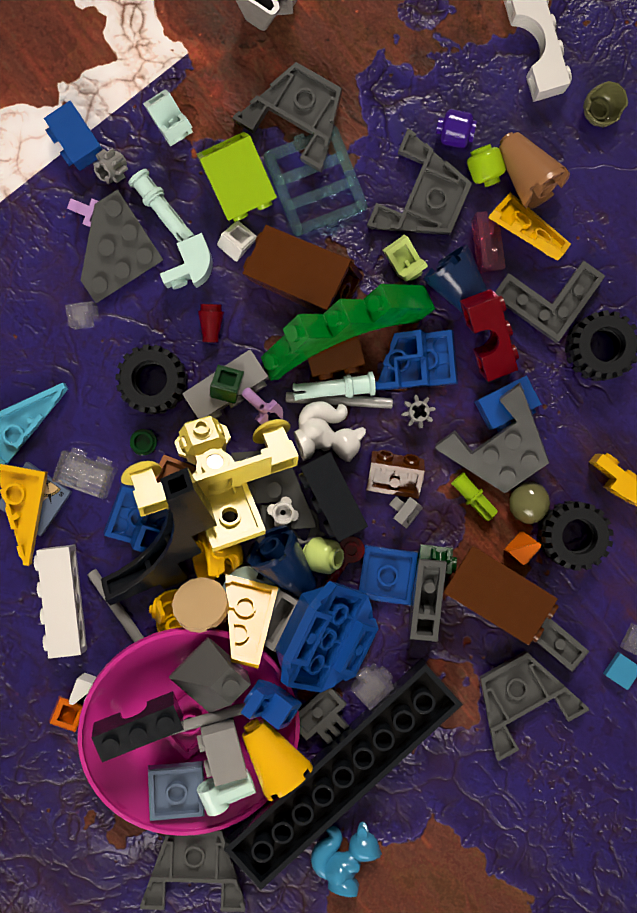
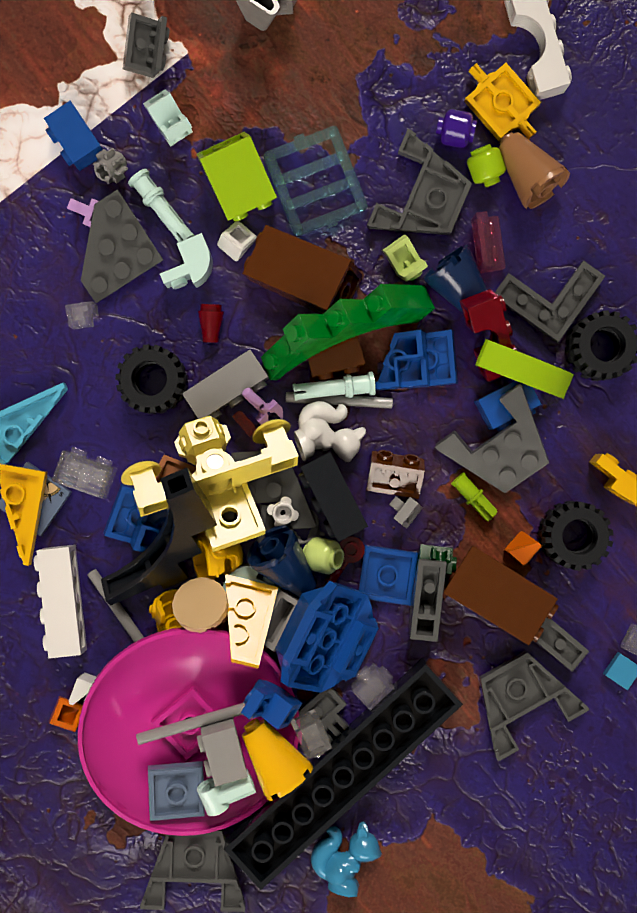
black arch [91,691,184,763] -> none
dark green plate [130,429,157,455] -> none
dark grey slope [169,637,251,713] -> none
dark green slope [209,365,244,404] -> none
dark grey wing [232,62,342,173] -> none
light grey gear [401,395,436,428] -> none
yellow wing [488,192,571,261] -> none
olive hair [509,481,550,524] -> none
olive hair [583,81,628,128] -> none
none -> dark grey bracket [122,12,170,78]
none -> clear red tile [232,411,257,438]
none -> clear brick [291,709,332,760]
none -> yellow plate [464,63,541,141]
none -> lime slope [475,339,574,399]

